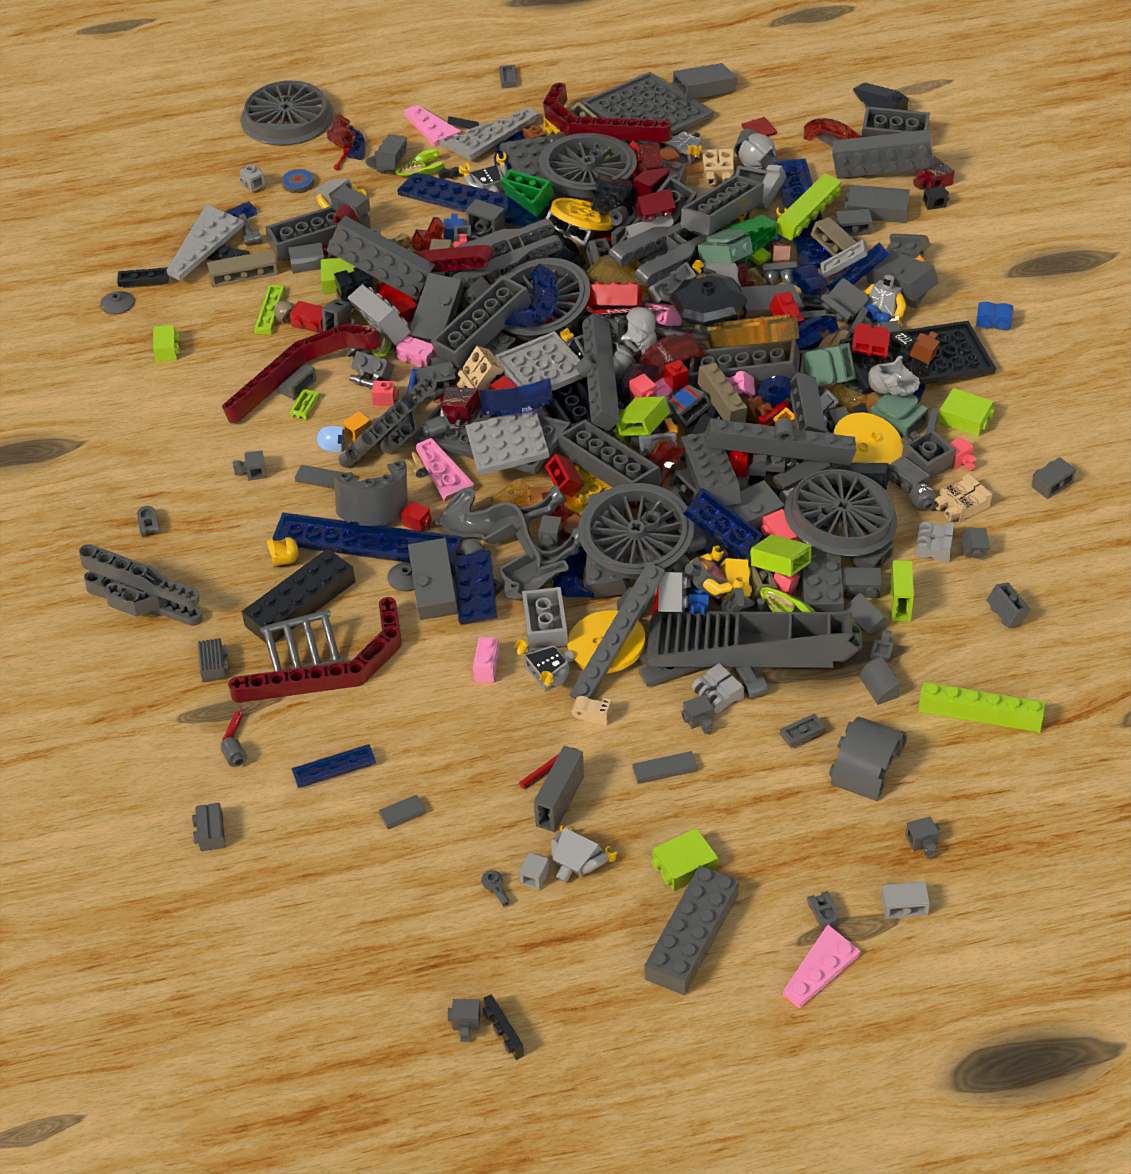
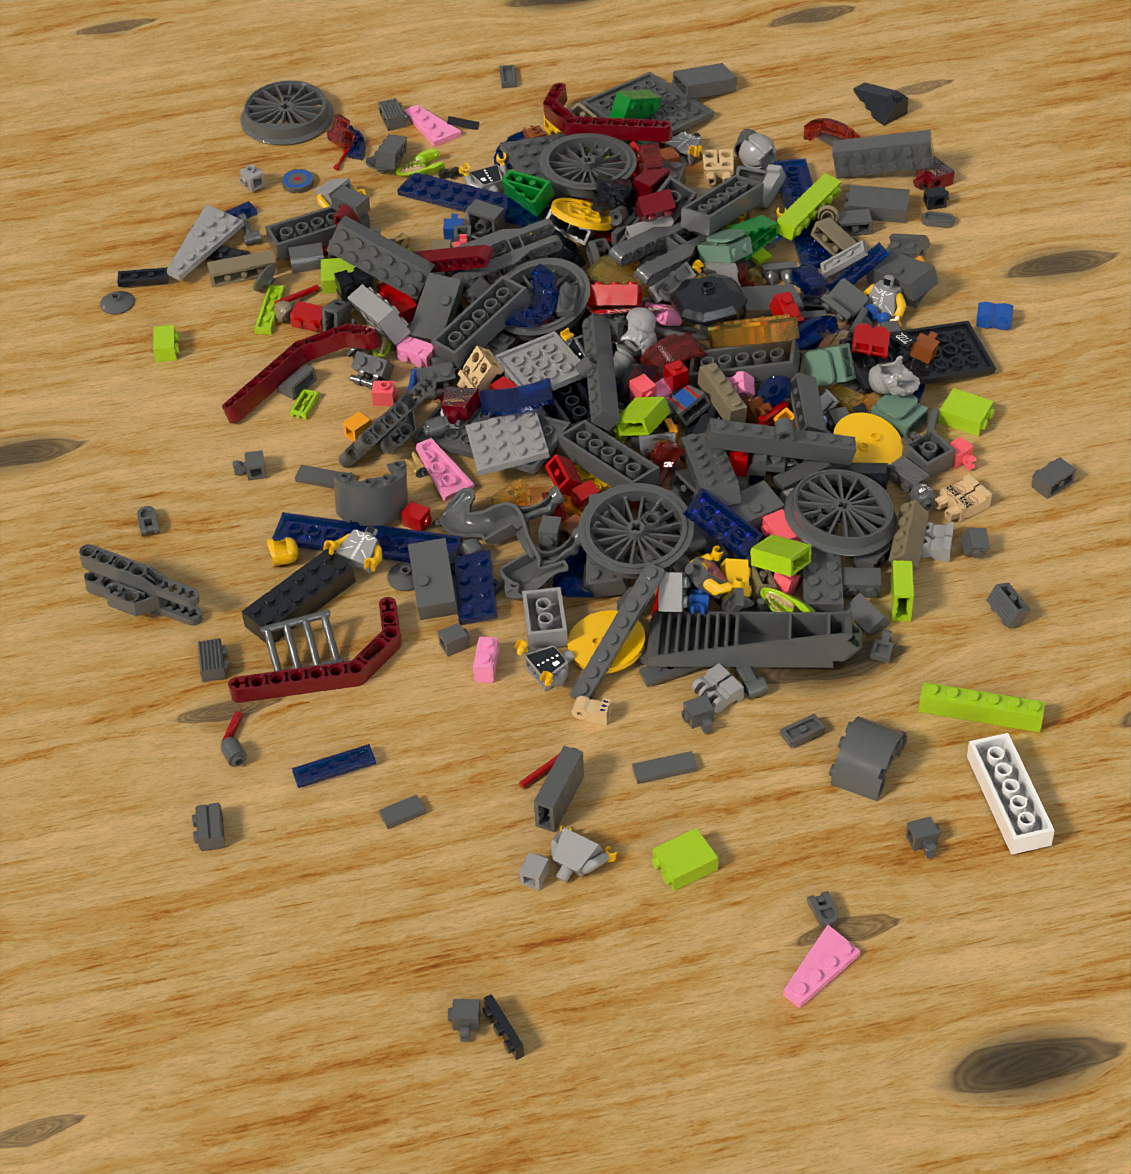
light blue brick [317,426,345,452] -> none
clear red brick [410,217,446,251] -> none
light grey wing [439,108,540,161] -> none
dark grey plate [481,870,510,907] -> none
dark grey brick [644,865,739,996] -> none
clear red piece [741,117,777,137] -> none
brick [770,243,791,263] -> none
dark grey brick [859,657,900,705] -> none
dark grey brick [862,106,930,137] -> none
light grey brick [880,882,930,919] -> none
none -> dark grey dish [253,263,276,291]
none -> red bar [274,284,320,305]
none -> light grey torso [323,525,383,573]
none -> dark grey brick [378,98,408,131]
none -> dark grey brick [438,623,470,657]
none -> dark grey tile [556,282,579,316]
none -> red brick [570,480,600,513]
none -> green wedge [609,89,662,119]
none -> dark tan cone [816,205,839,223]
none -> dark tan brick [889,500,929,571]
none -> dark grey tile [922,211,955,228]
none -> white brick [967,733,1055,855]

